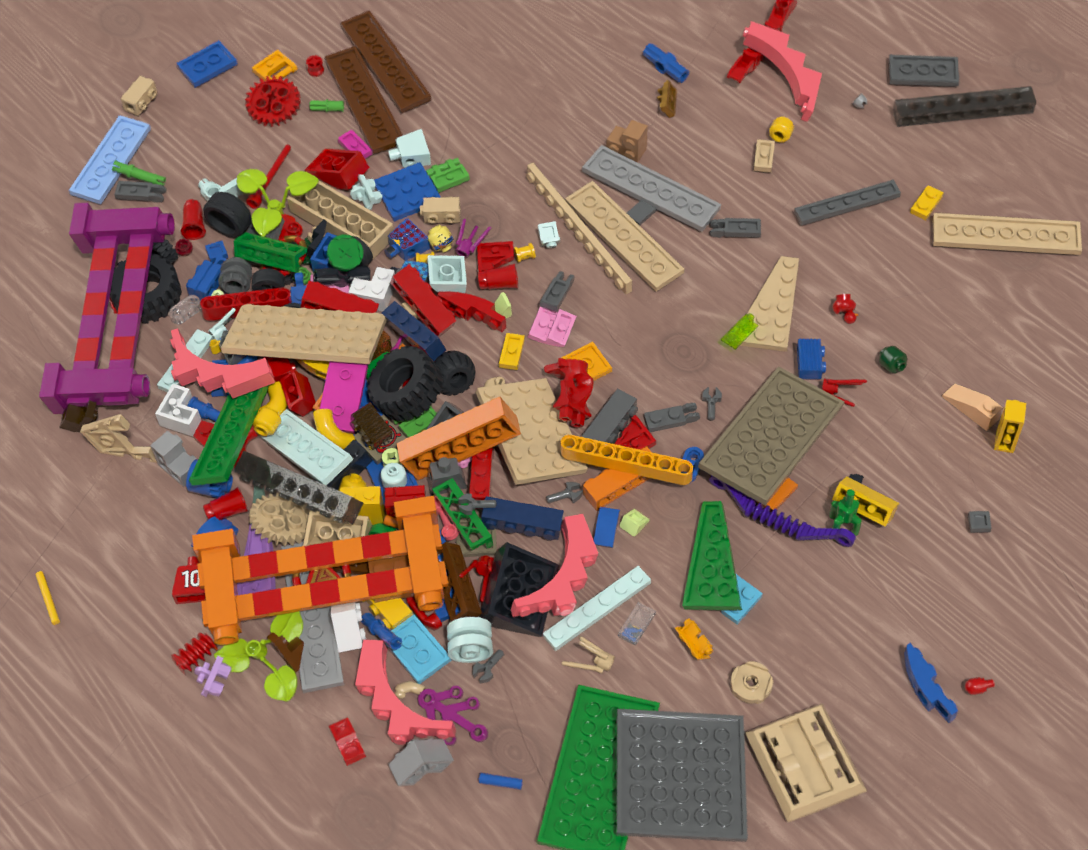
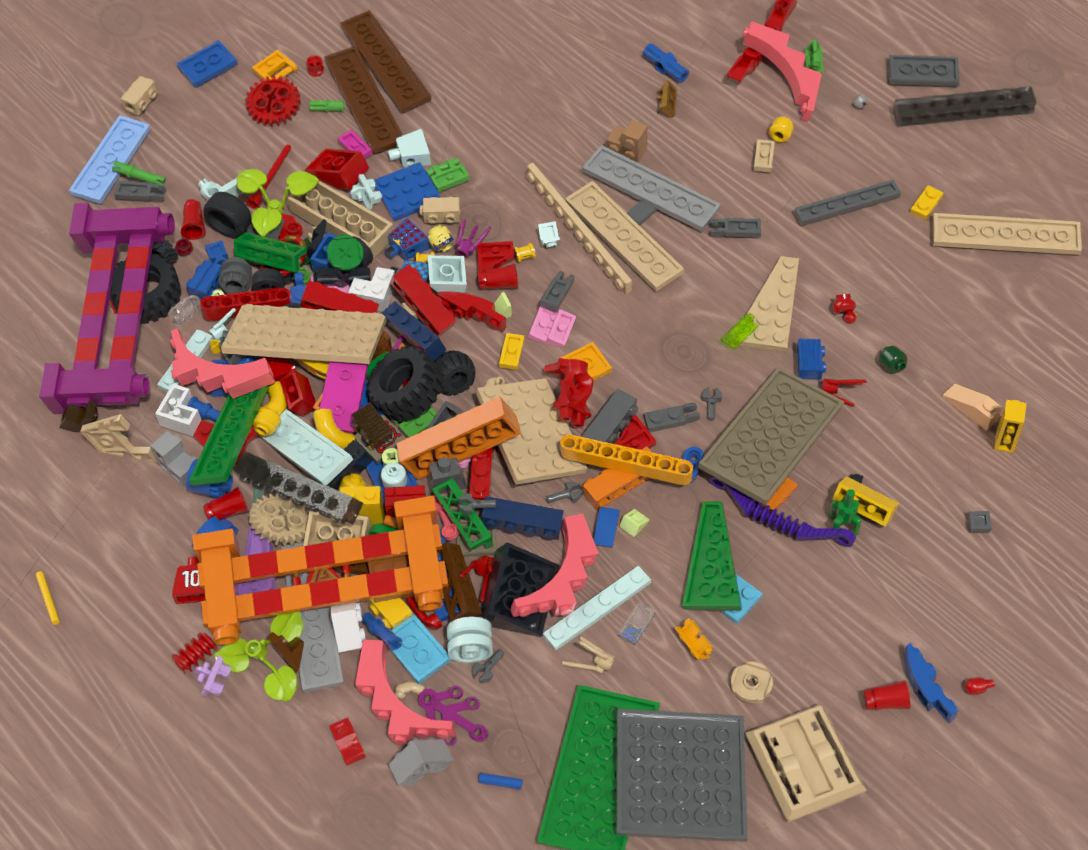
none -> bright green hinge [805,40,824,73]
none -> red plant [864,680,911,711]

